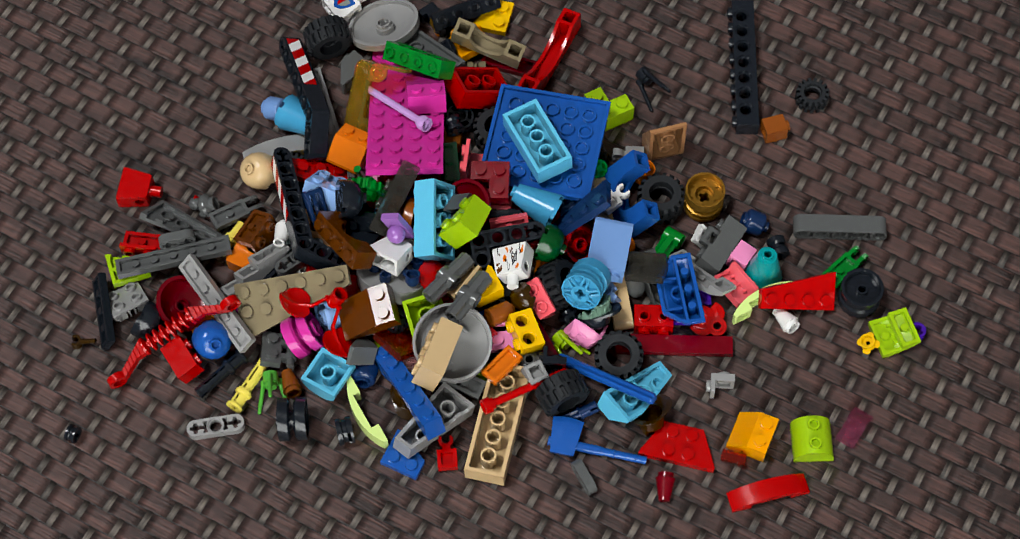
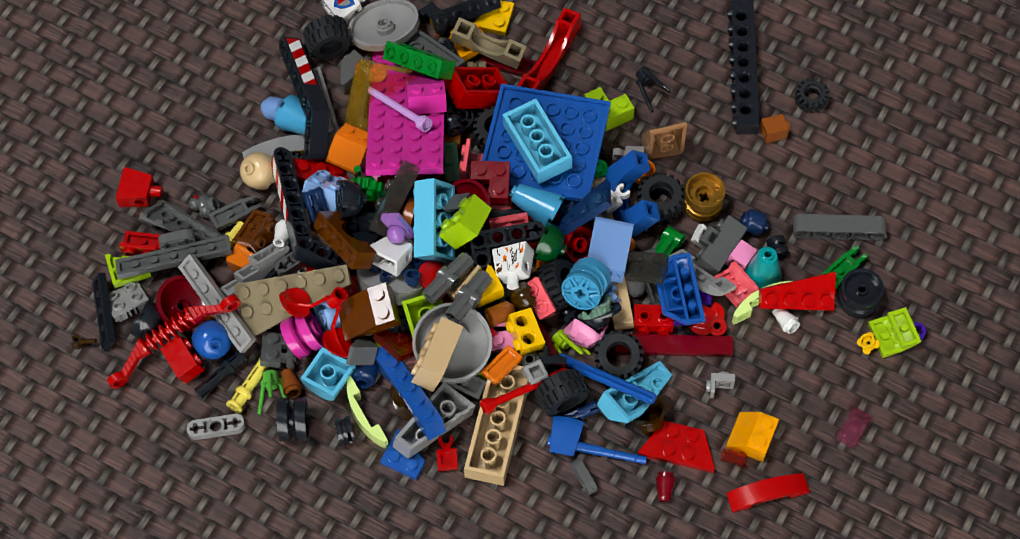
black bush [64,424,82,444] -> none
lime brick [790,415,834,462] -> none

